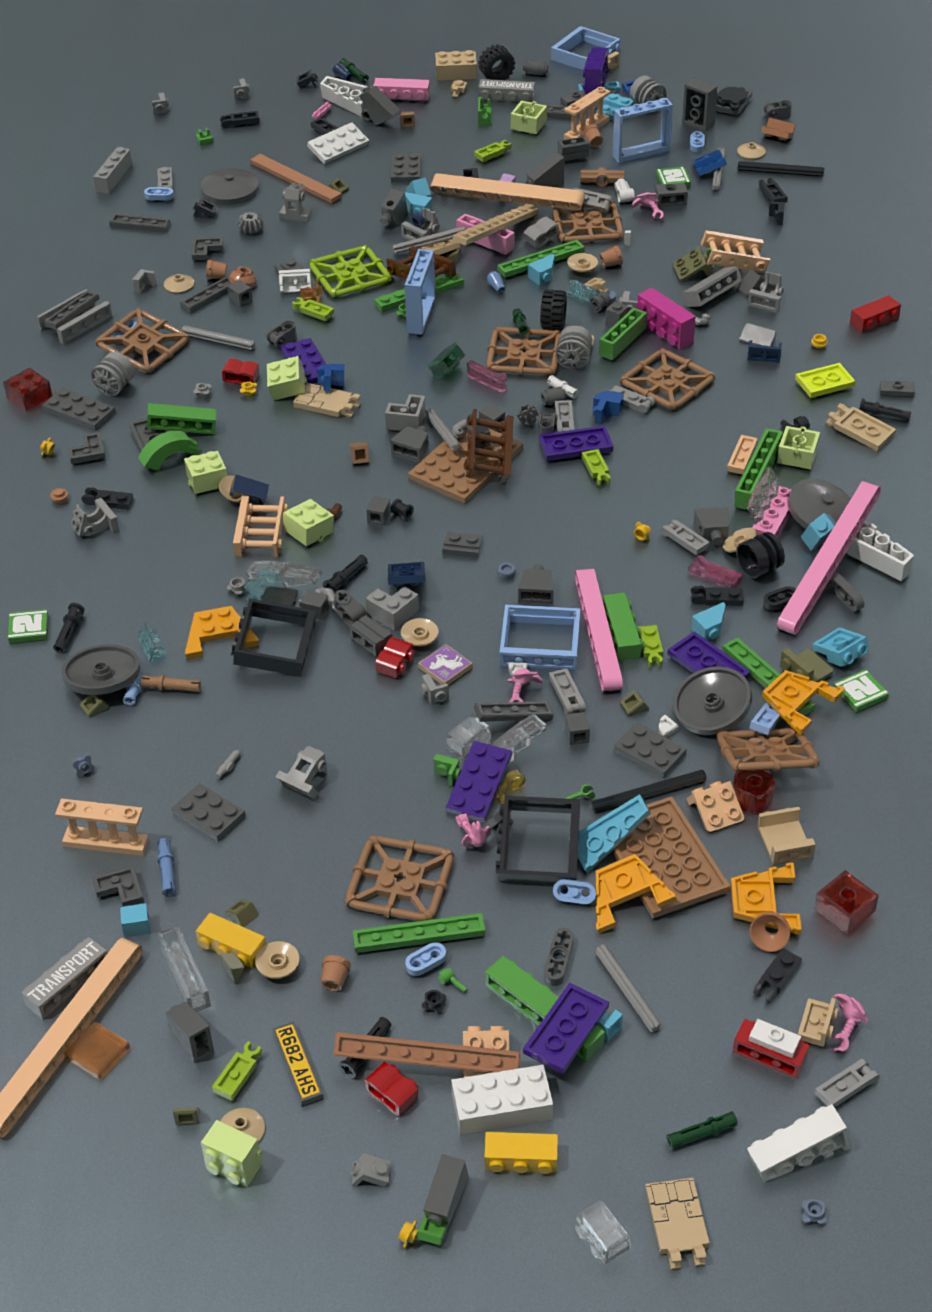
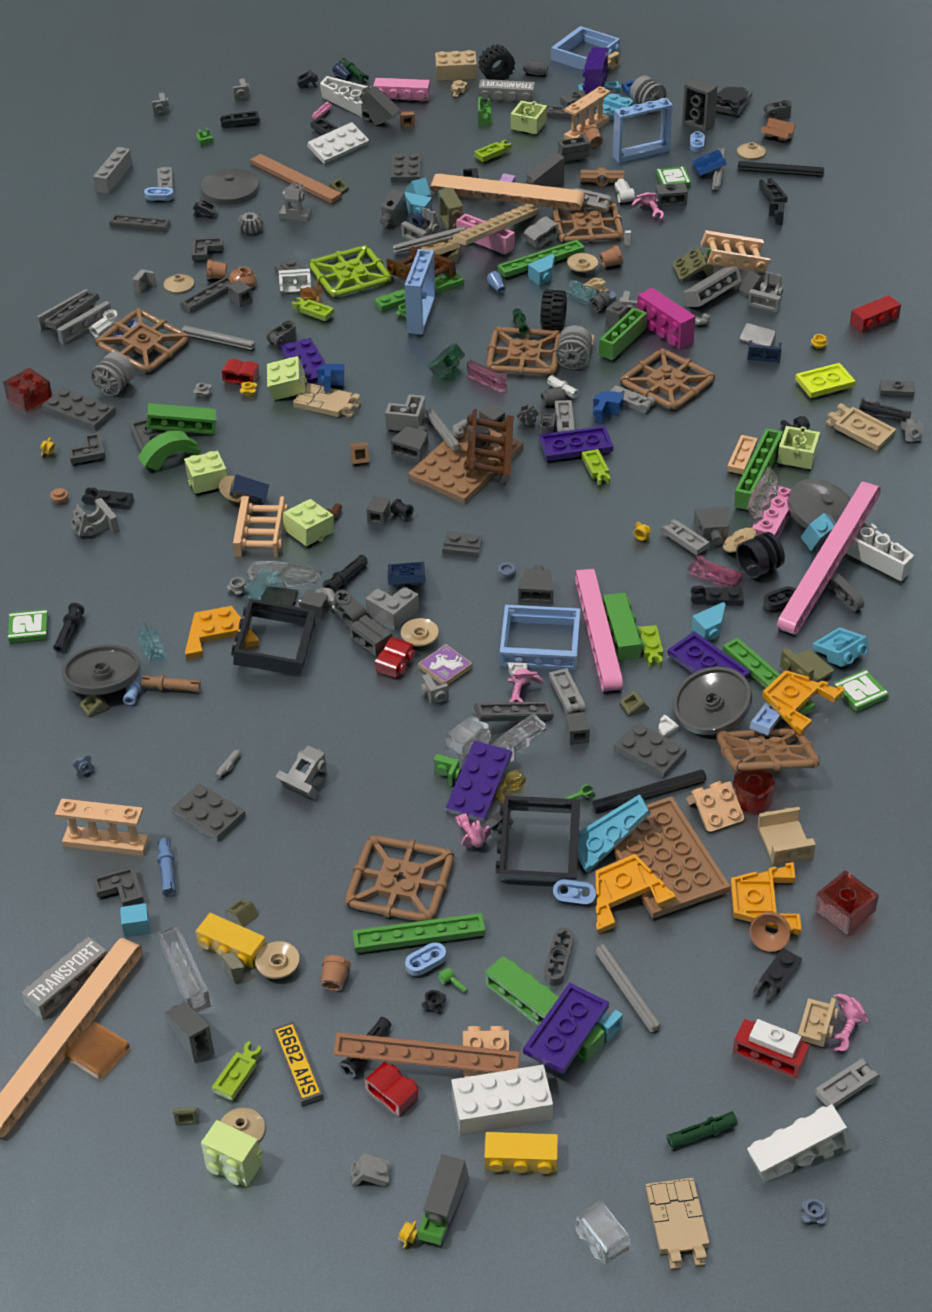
none -> white piece [89,310,119,338]
none -> olive window [438,188,463,231]
none -> light grey bracket [901,419,923,441]

